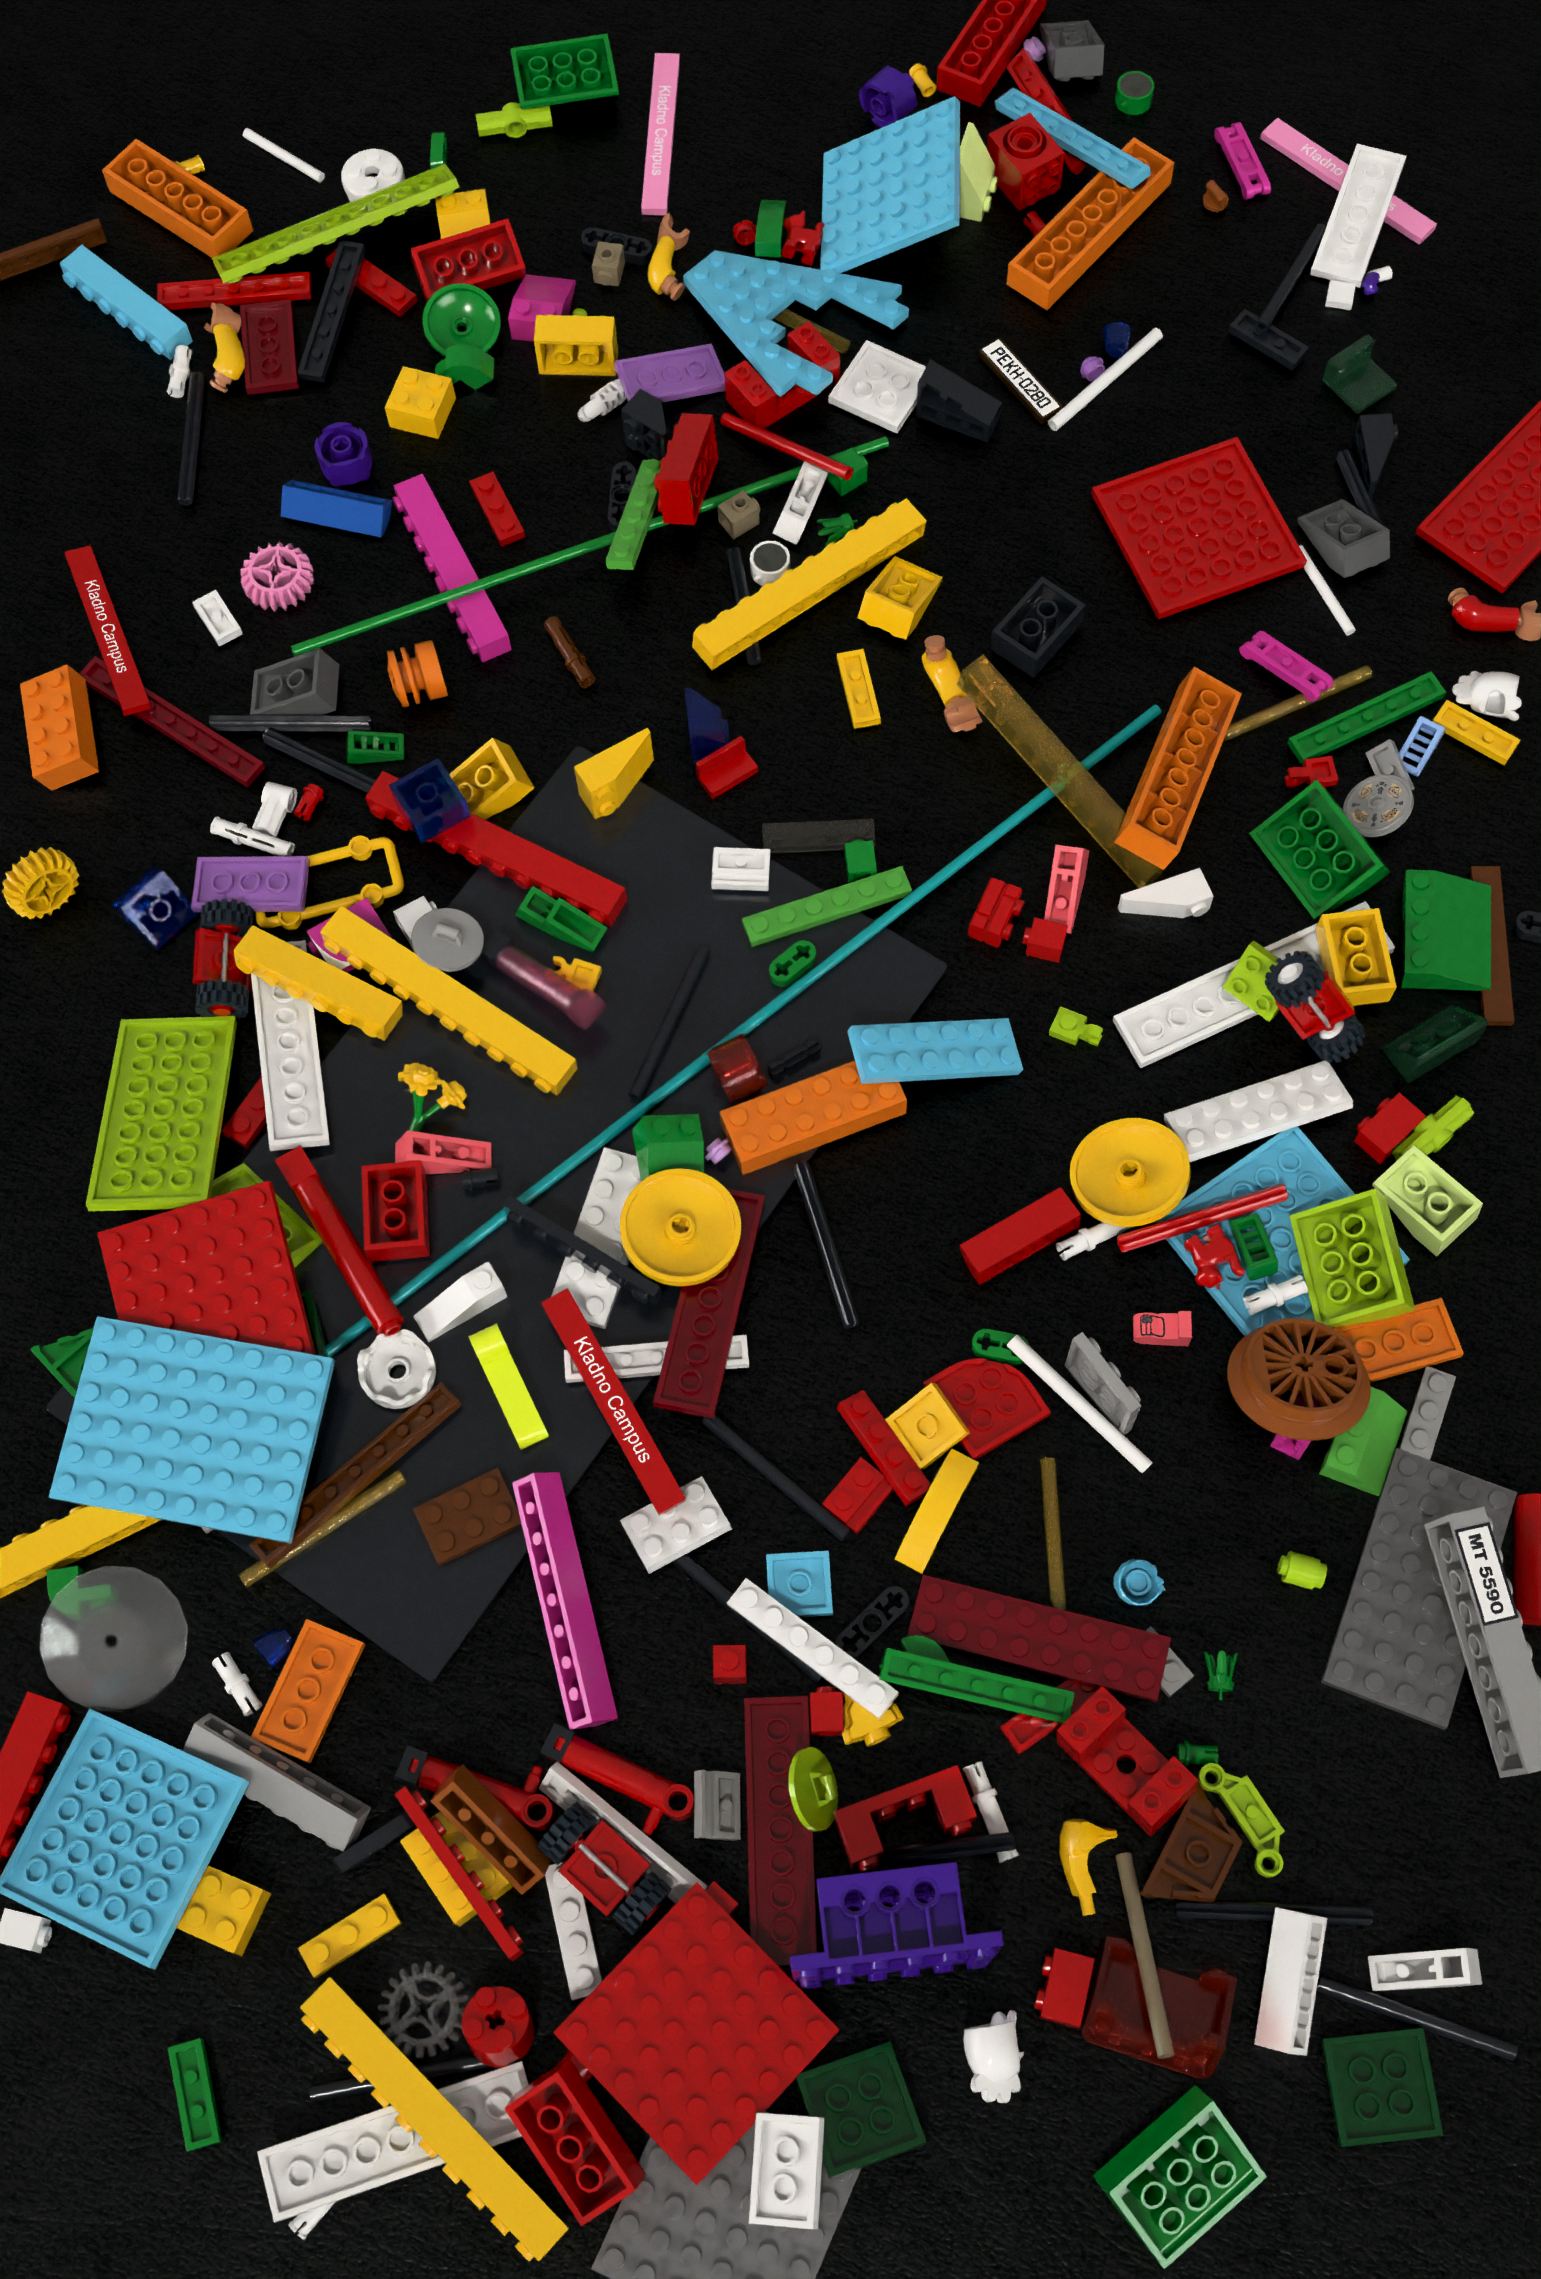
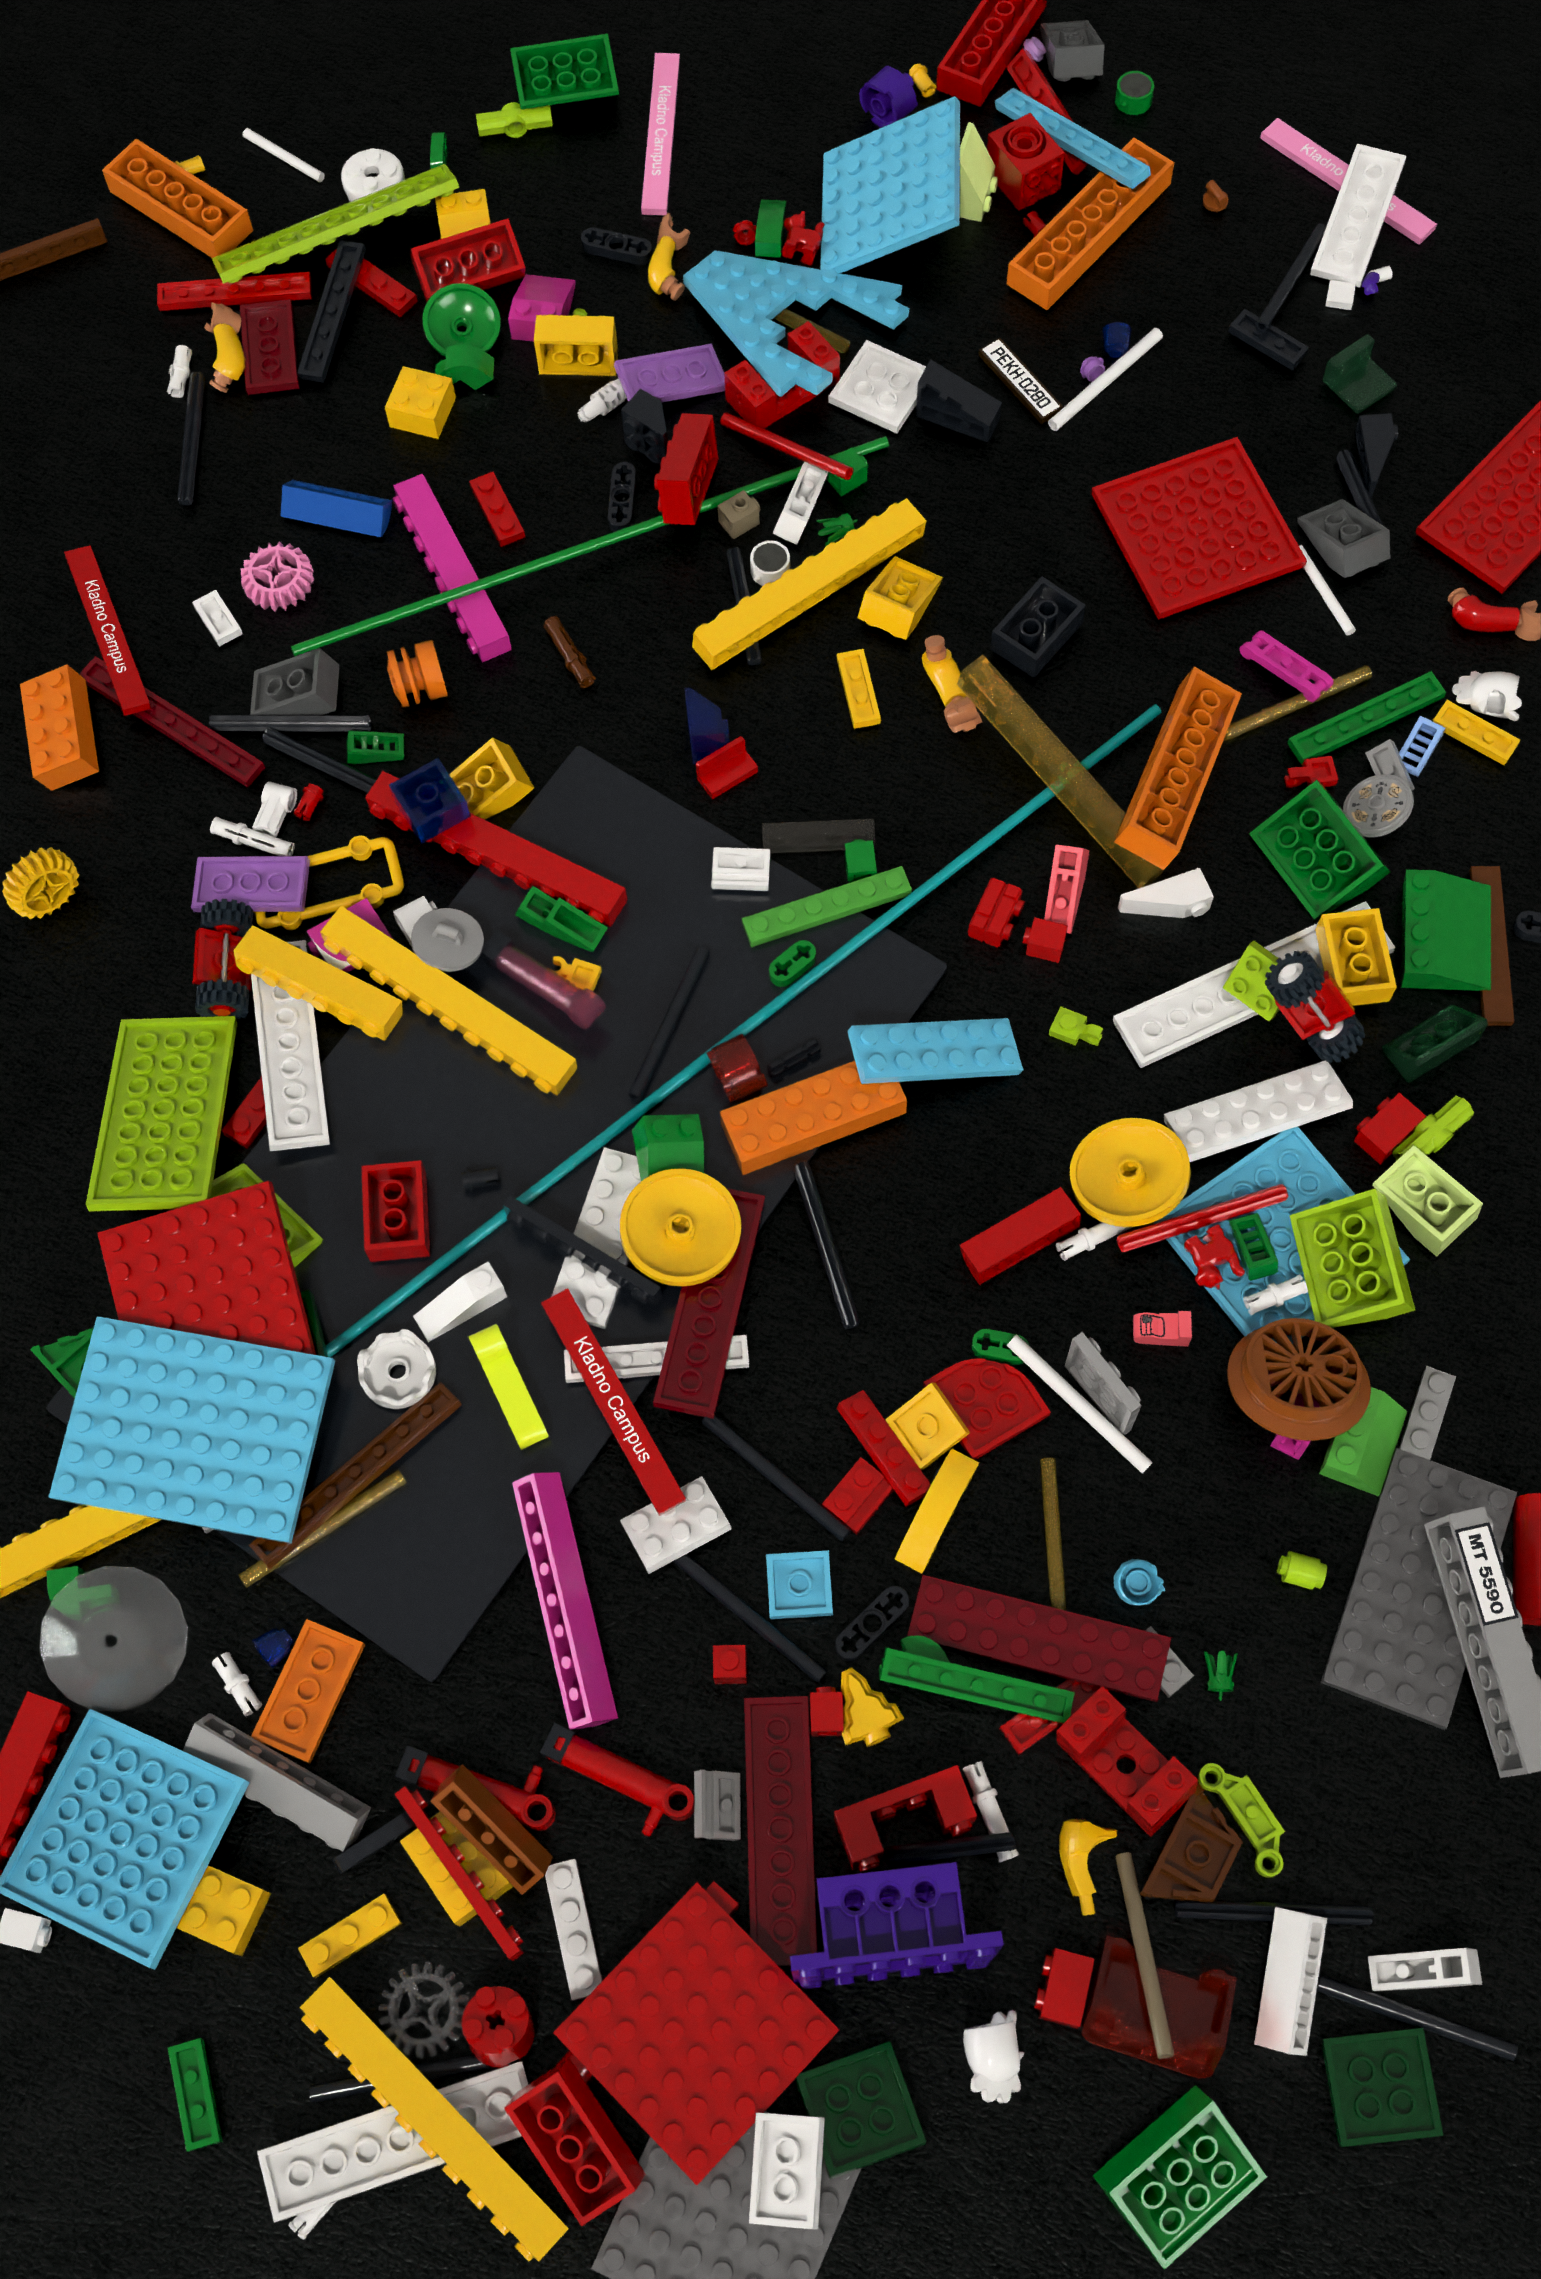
medium azure brick [60,245,192,360] -> none
clear blue slope [111,867,199,950] -> none
red brick [275,1145,404,1337] -> none
dark purple brick [315,422,373,486] -> none
coral slope [395,1131,491,1174] -> none
yellow plant [398,1063,467,1132] -> none
reddish brown plate [413,1468,522,1566] -> none
plate [537,1802,672,1935] -> none
white plate [538,1762,707,1903] -> none
yellow slope [574,728,654,820] -> none
dark tan brick [592,241,625,286] -> none
bright green plate [606,459,661,570] -> none
lavender plate [705,1138,732,1164] -> none
white plate [727,1578,899,1720] -> none
lime shield [789,1747,838,1831] -> none
green pin [1176,1741,1219,1767] -> none
dark pink plate [1214,122,1271,200] -> none
orange plate [1331,1298,1464,1383] -> none

